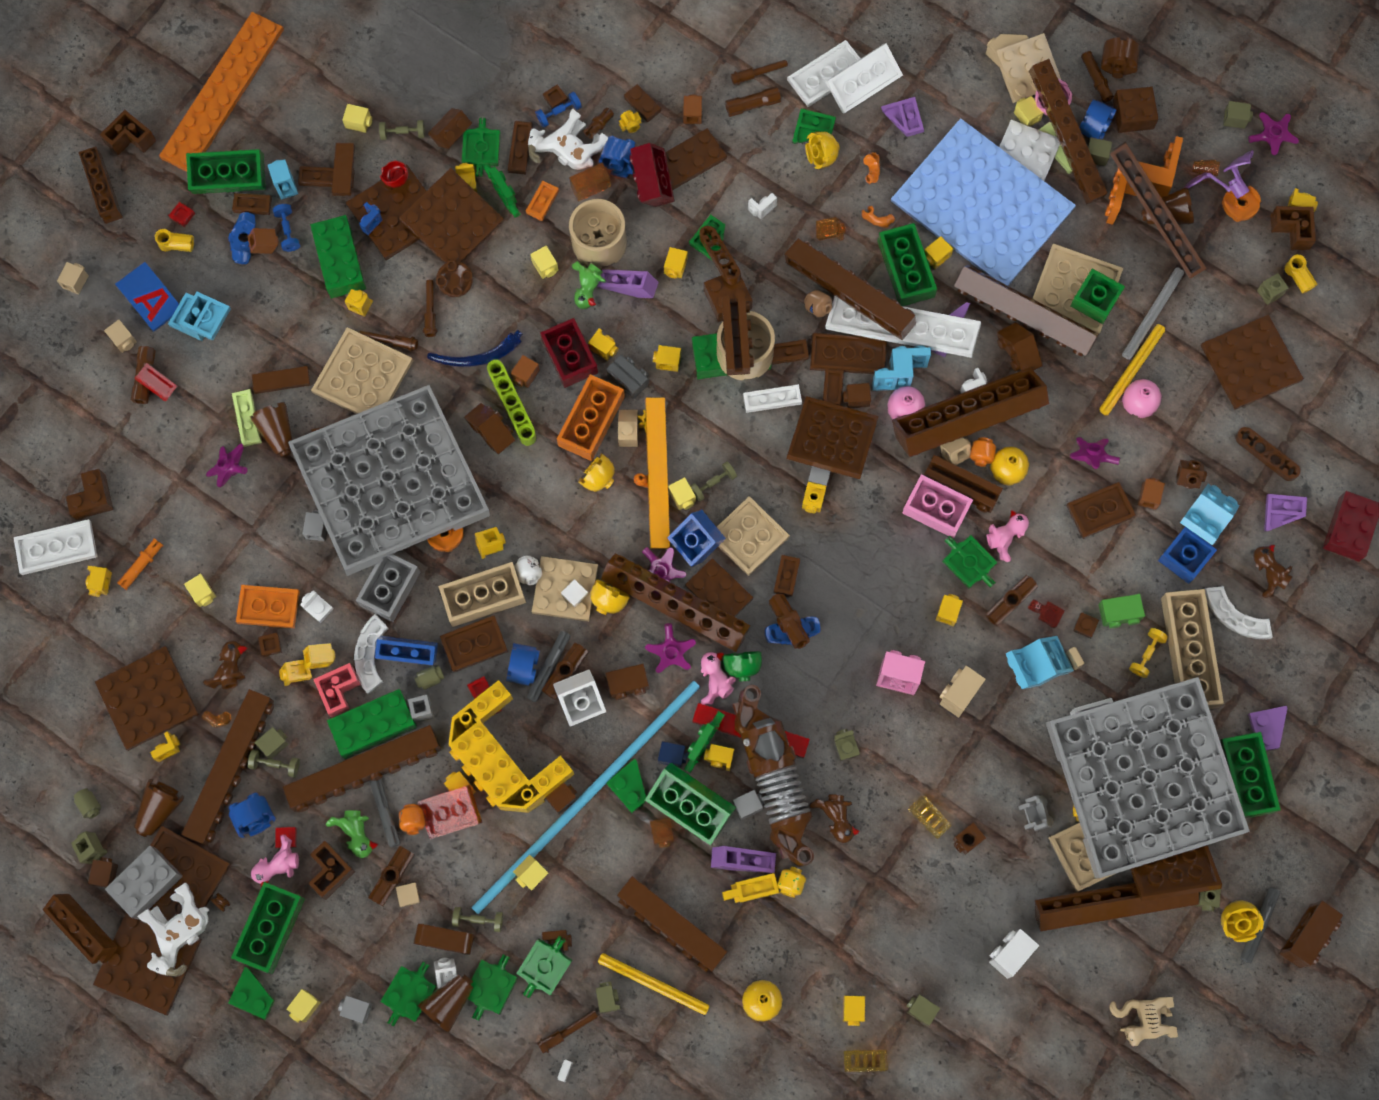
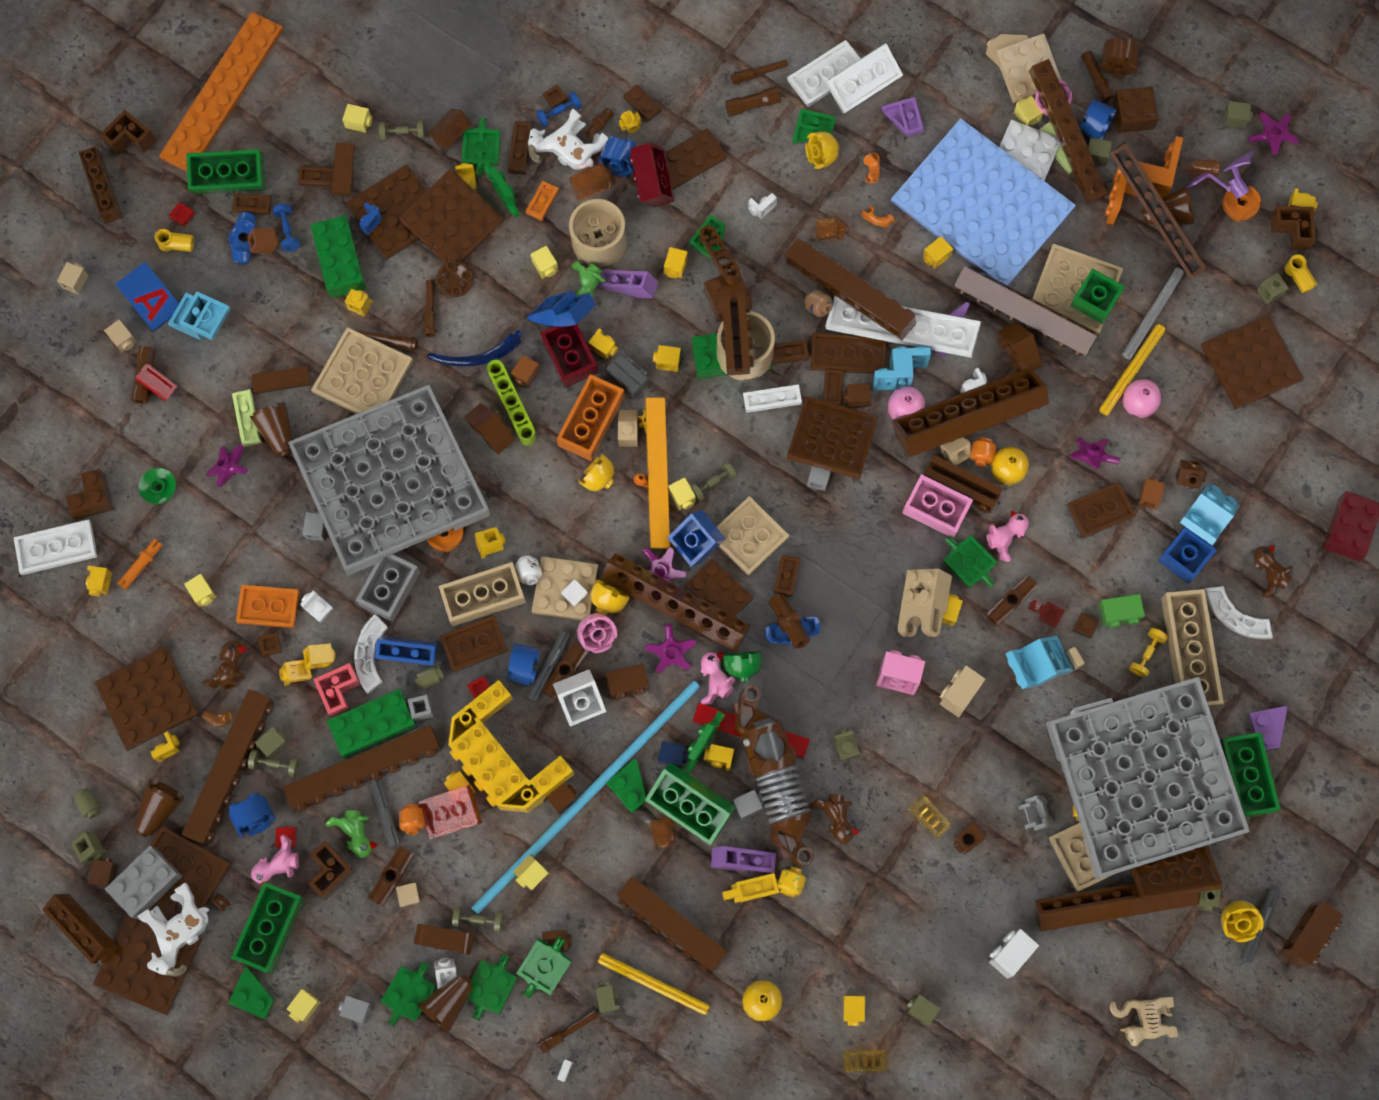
medium azure brick [268,159,298,200] -> none
red hair [380,160,408,188] -> none
dark orange brick [683,94,702,124] -> none
yellow brick [802,482,826,513] -> none
green brick [877,223,937,306] -> none
reddish brown beam [1235,427,1301,481] -> none
medium lavender wing [1264,494,1307,531] -> none
none -> green dish [138,468,176,504]
none -> blue slope [527,290,596,327]
none -> bright pink cylinder [577,613,617,653]
none -> tan brick [898,569,952,637]

